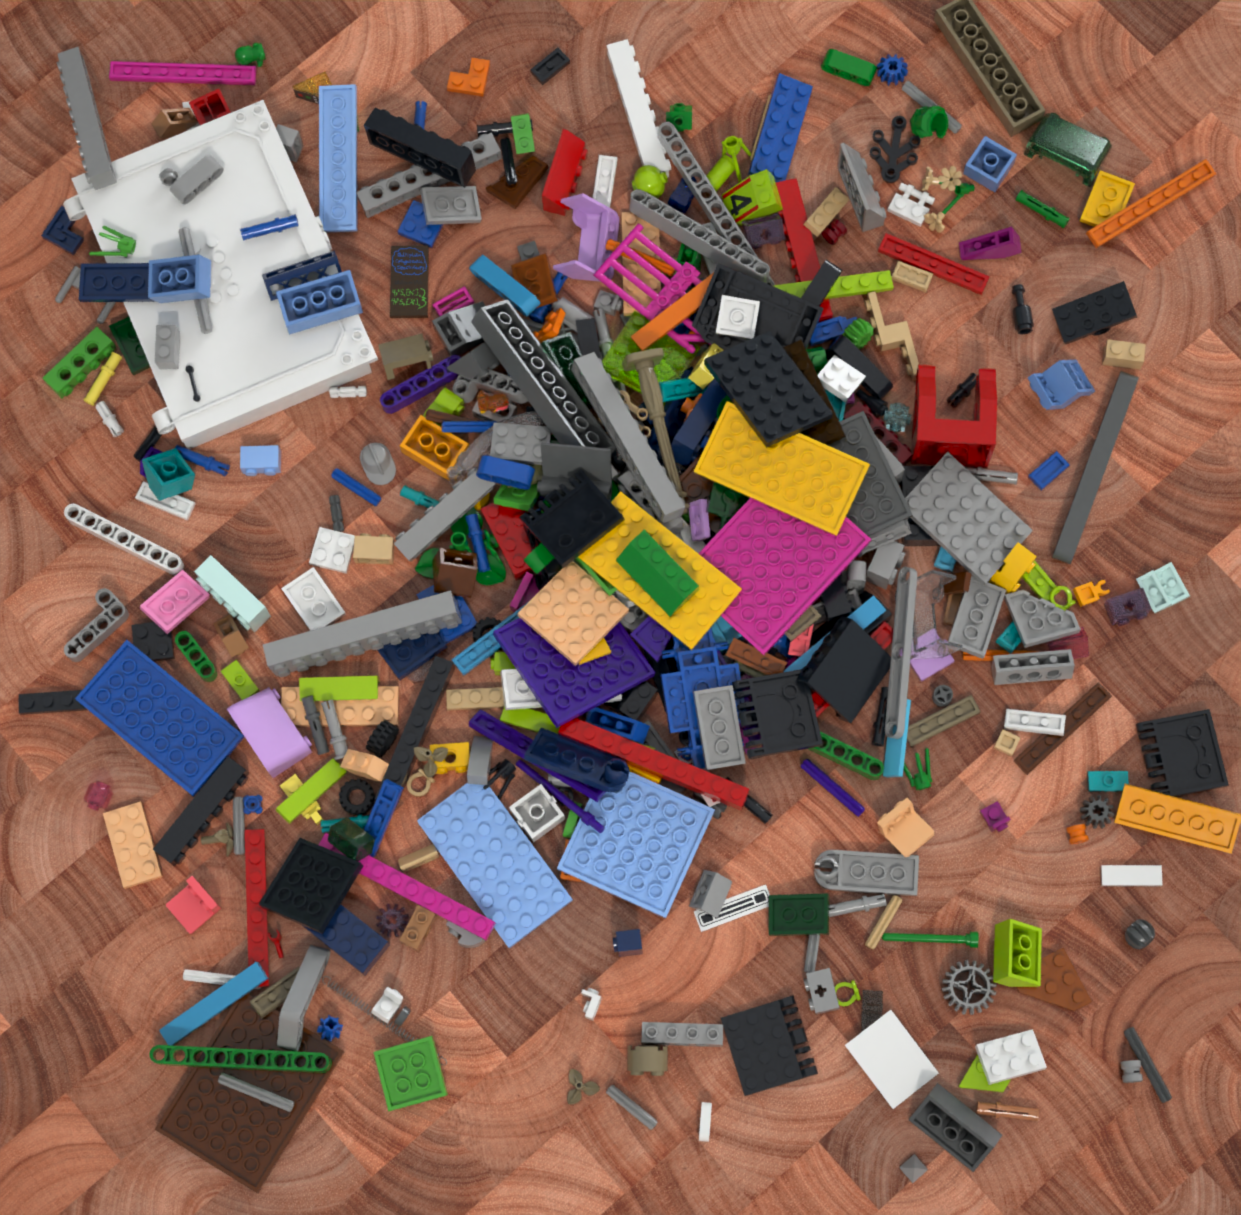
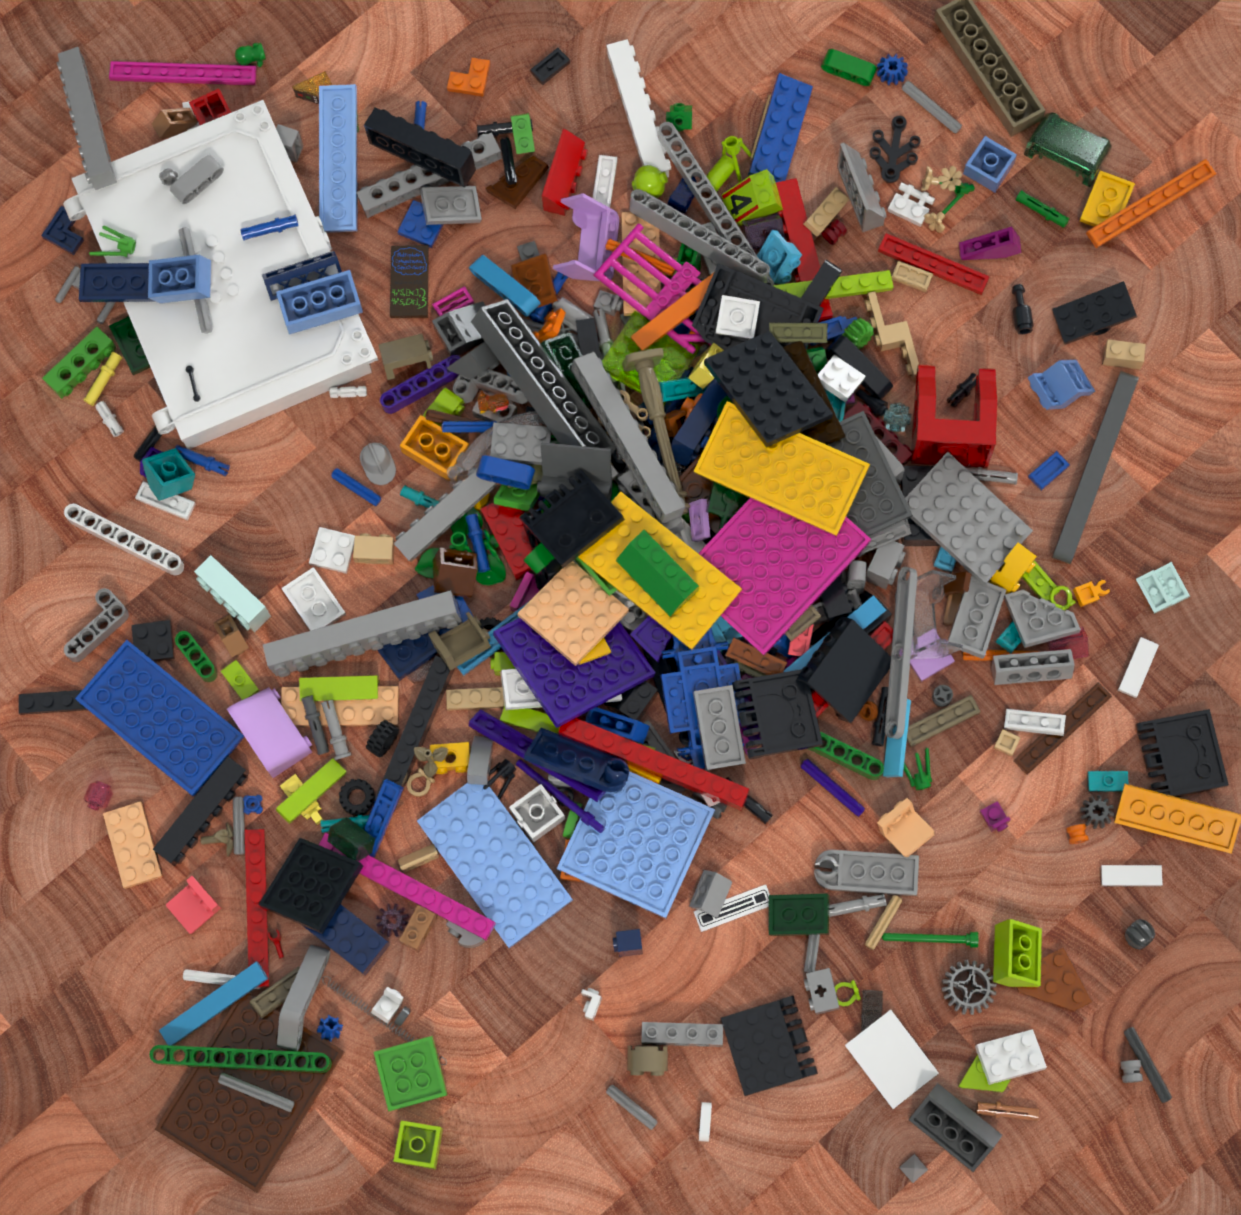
bright pink plate [140,570,210,634] -> none
light grey brick [155,325,180,369] -> none
light blue brick [240,445,281,476] -> none
dark grey axle [329,495,344,532] -> none
light nougat brick [340,749,389,782] -> none
dark tan plant [567,1069,600,1105] -> none
green helmet [910,106,948,139] -> none
clear purple brick [1104,588,1152,626] -> none
none -> lime brick [393,1120,443,1170]
none -> dark tan panel [428,612,491,670]
none -> dark orange panel [664,409,686,437]
none -> medium azure plate [757,230,802,284]
none -> olive tile [769,323,828,343]
none -> dark orange plate [859,701,878,721]
none -> white tile [1118,637,1159,698]

